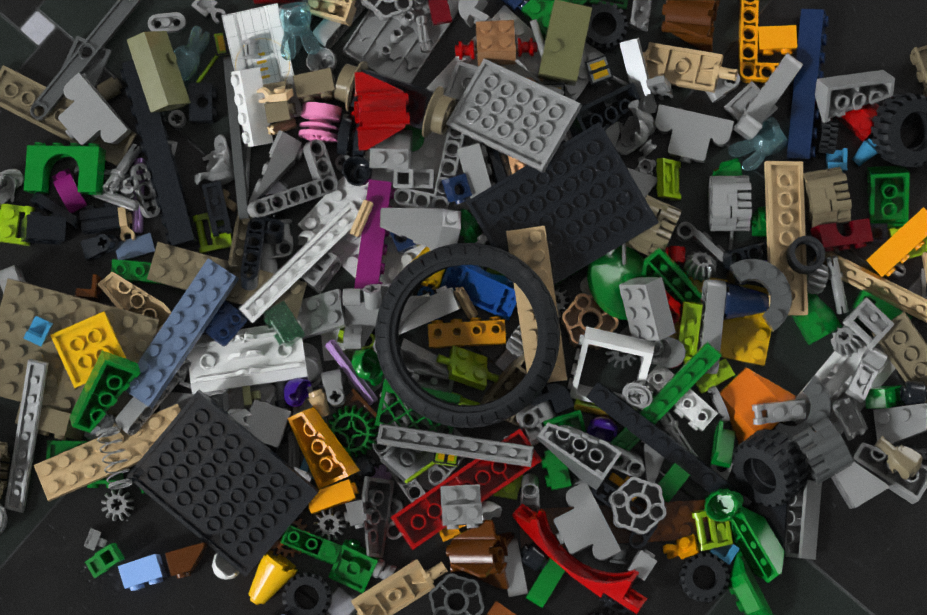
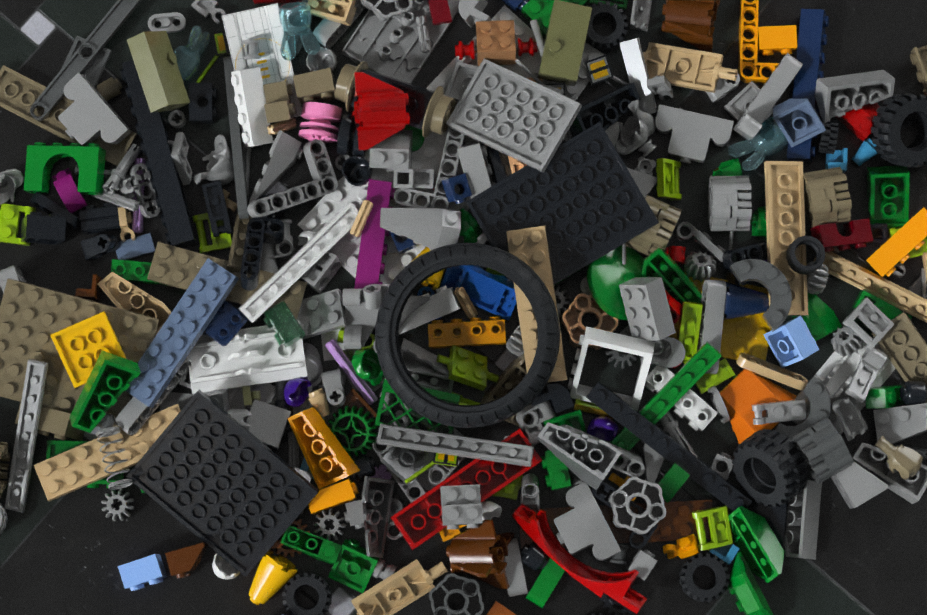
dark azure panel [23,316,53,347] -> none
light grey tile [84,528,107,550] -> none
green brick [85,542,125,578] -> none
tan plate [257,86,294,103] -> none
light grey gear [622,380,653,408] -> none
green hair [703,489,744,522] -> none
green panel [711,420,735,468] -> none
light grey pin [825,255,849,314] -> none
none -> light grey tile [171,132,193,185]
none -> tan beam [736,353,808,391]
none -> light blue brick [763,316,819,368]
none -> sand blue slope [773,99,826,147]

